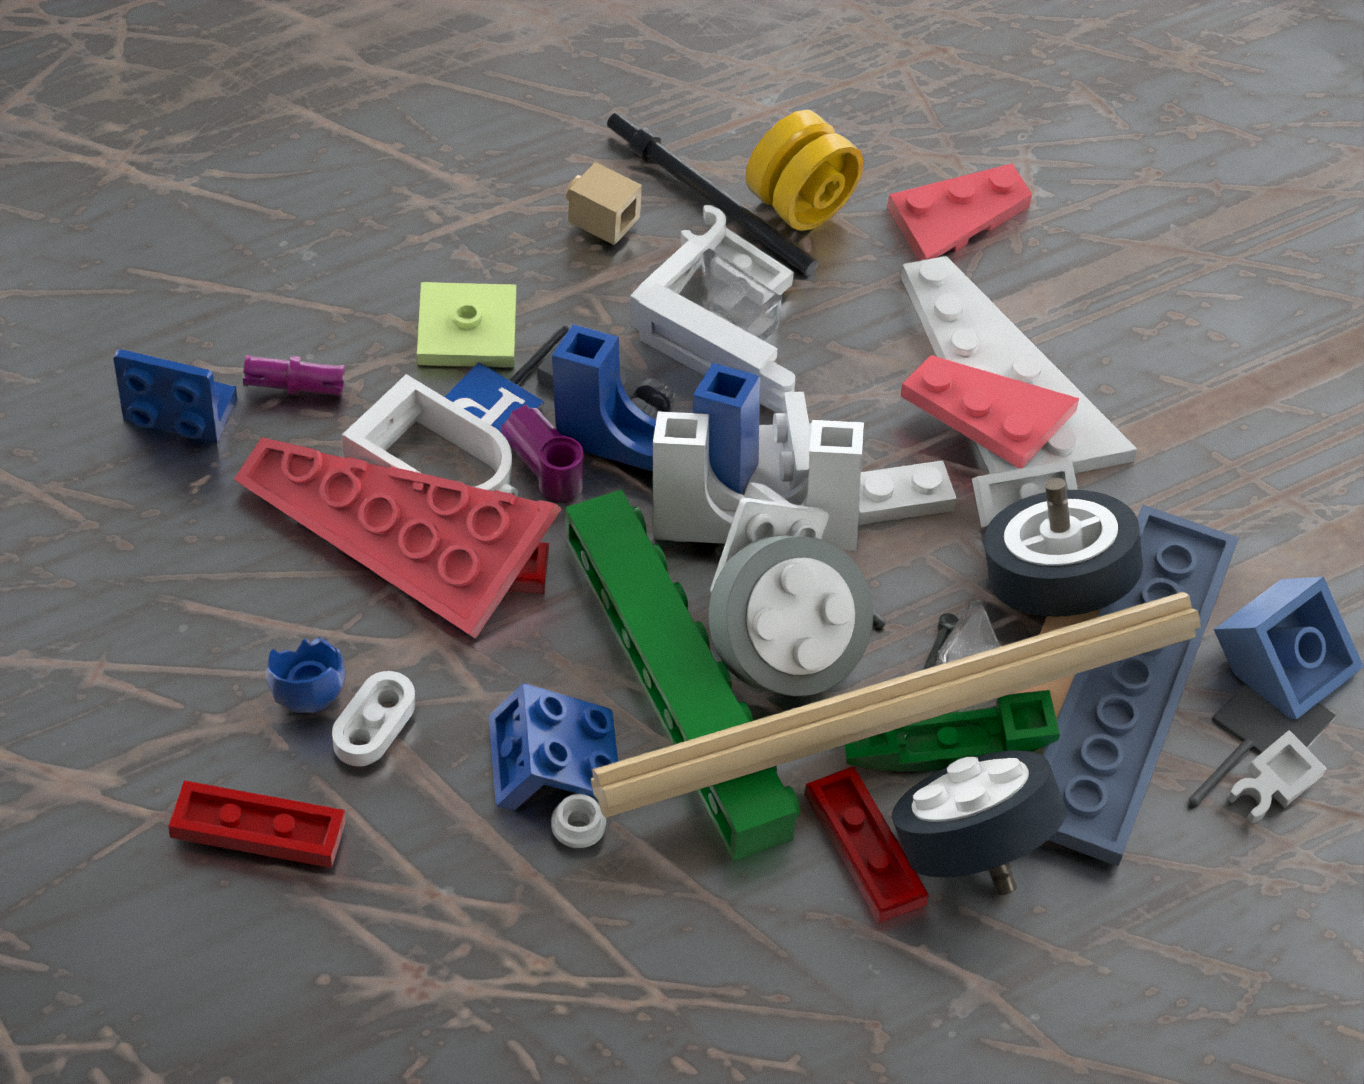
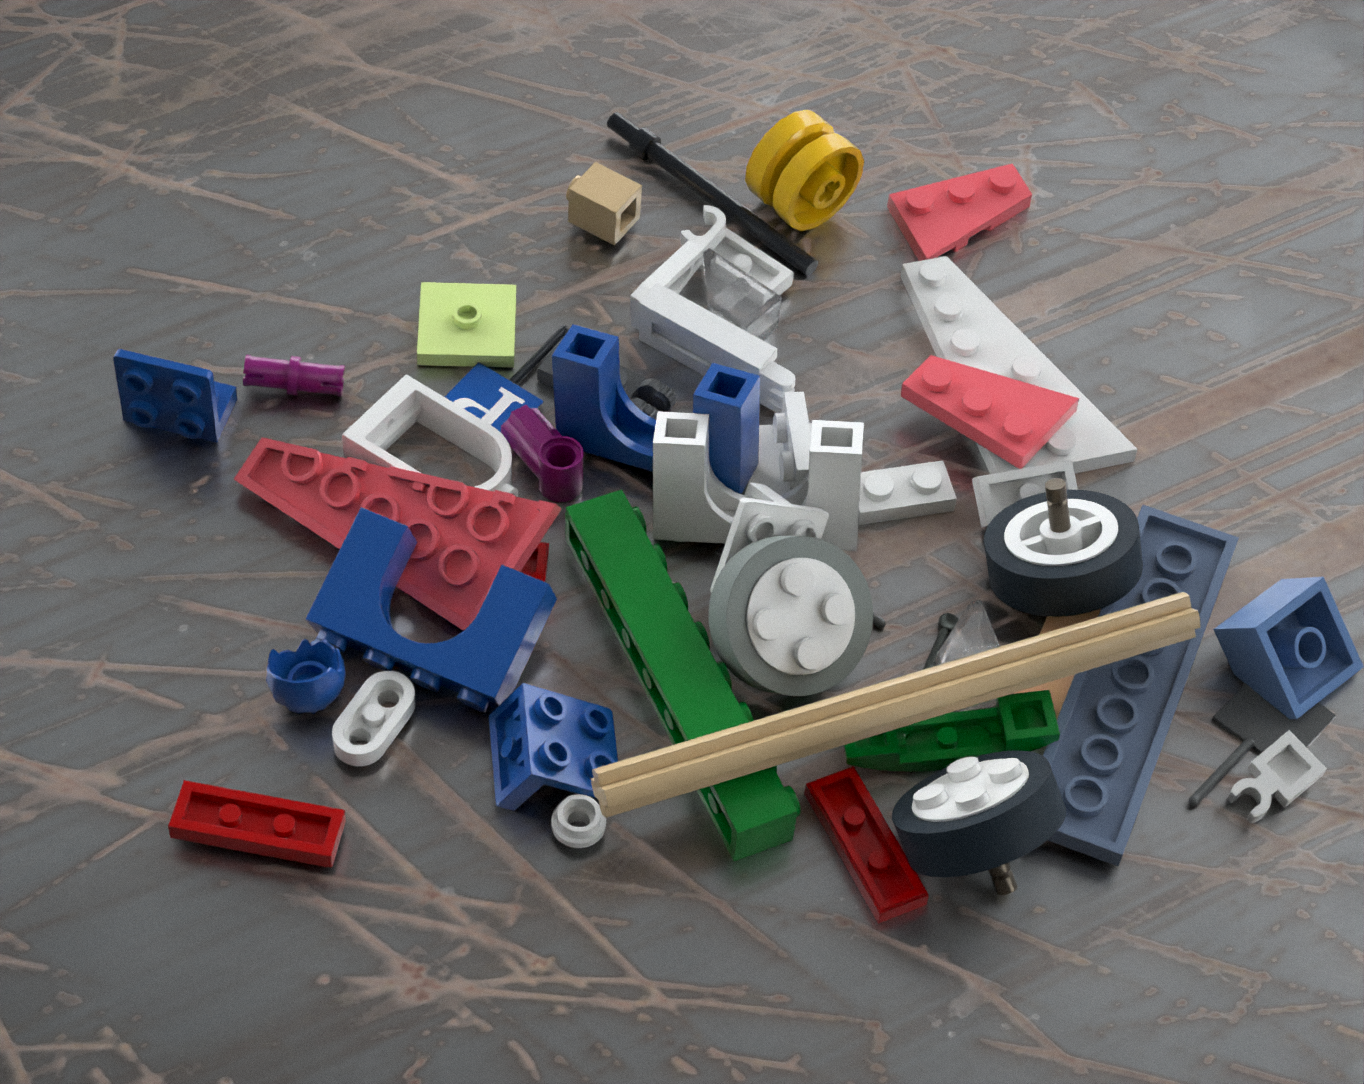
none -> blue arch [306,507,557,712]

